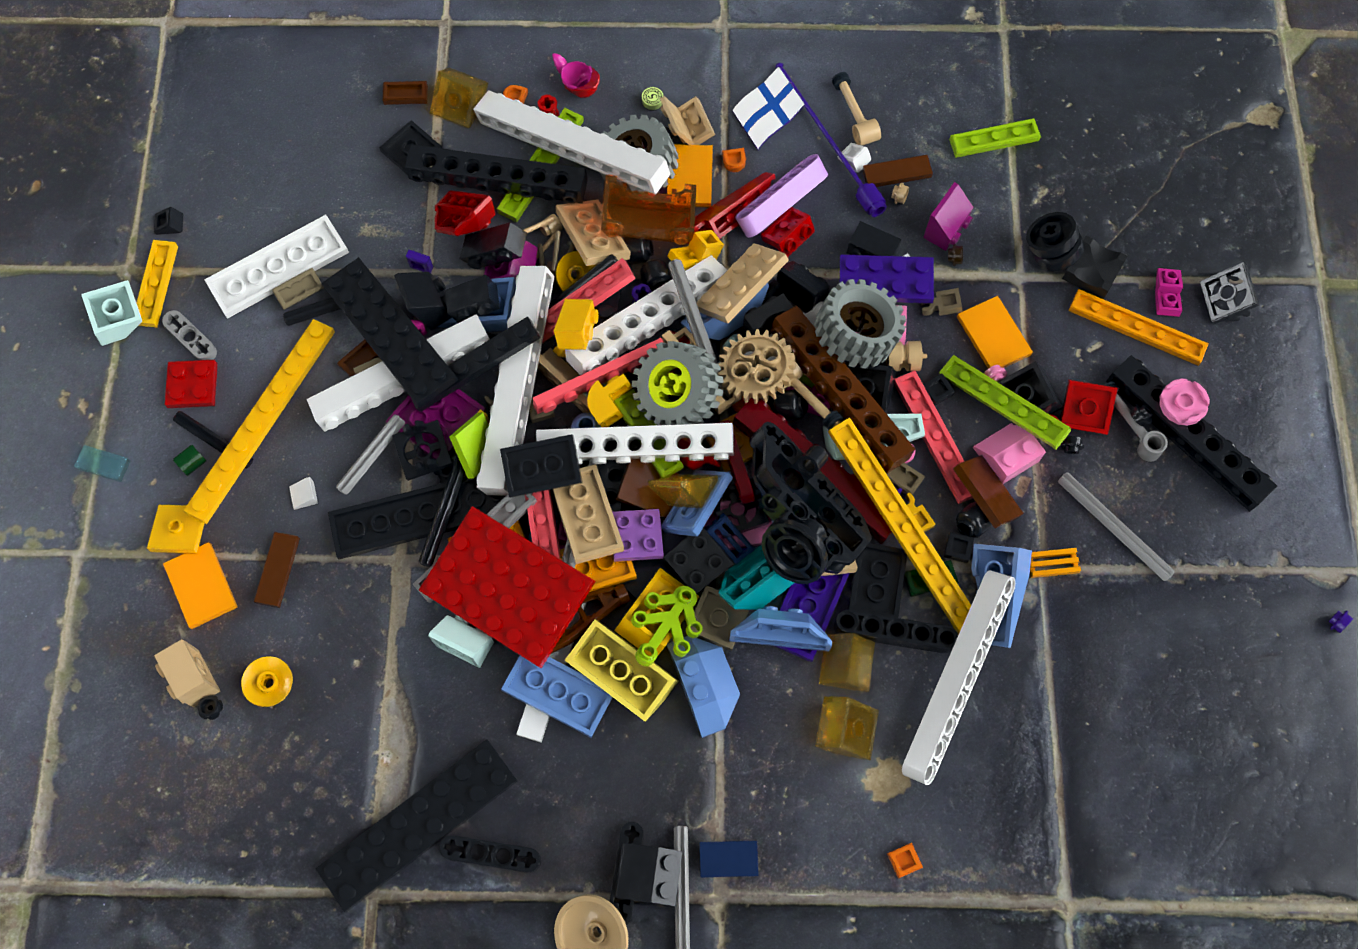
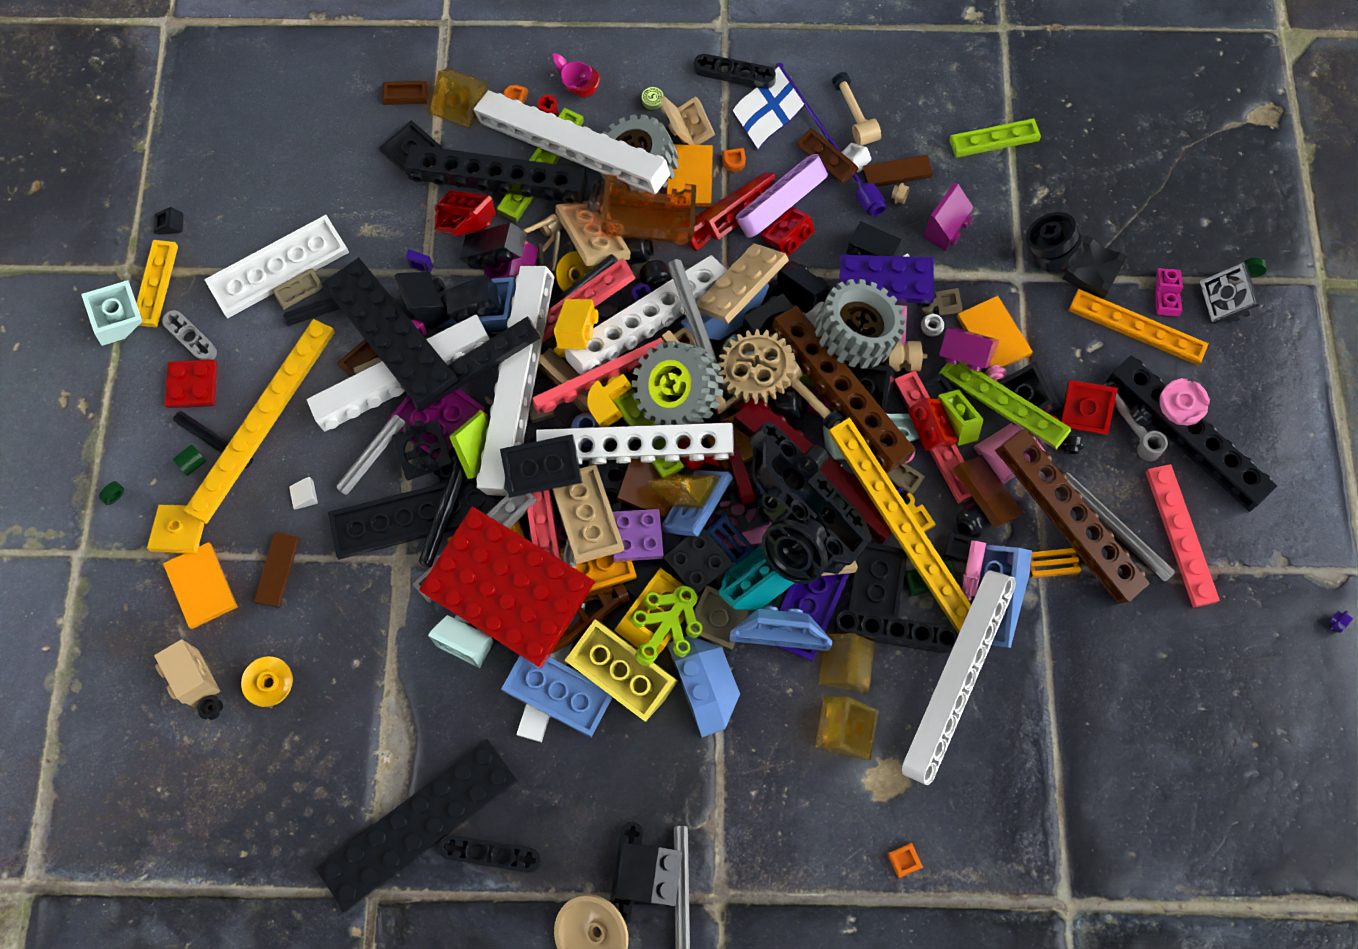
clear light blue tile [74,445,131,482] -> none
yellow brick [667,230,724,270] -> none
dark blue piece [700,841,759,878] -> none
dark brown plate [948,244,963,266] -> none
none -> dark green tile [99,481,124,505]
none -> dark grey axle [588,179,606,211]
none -> black beam [694,54,776,89]
none -> reddish brown tile [796,128,859,185]
none -> red bracket [908,398,959,451]
none -> white plate [921,314,944,337]
none -> lime slope [938,390,984,446]
none -> magenta slope [939,328,1000,371]
none -> bright pink piece [962,540,986,600]
none -> reddish brown brick [995,428,1150,604]
none -> coral plate [1146,464,1220,608]
none -> dark green tile [1244,258,1267,278]

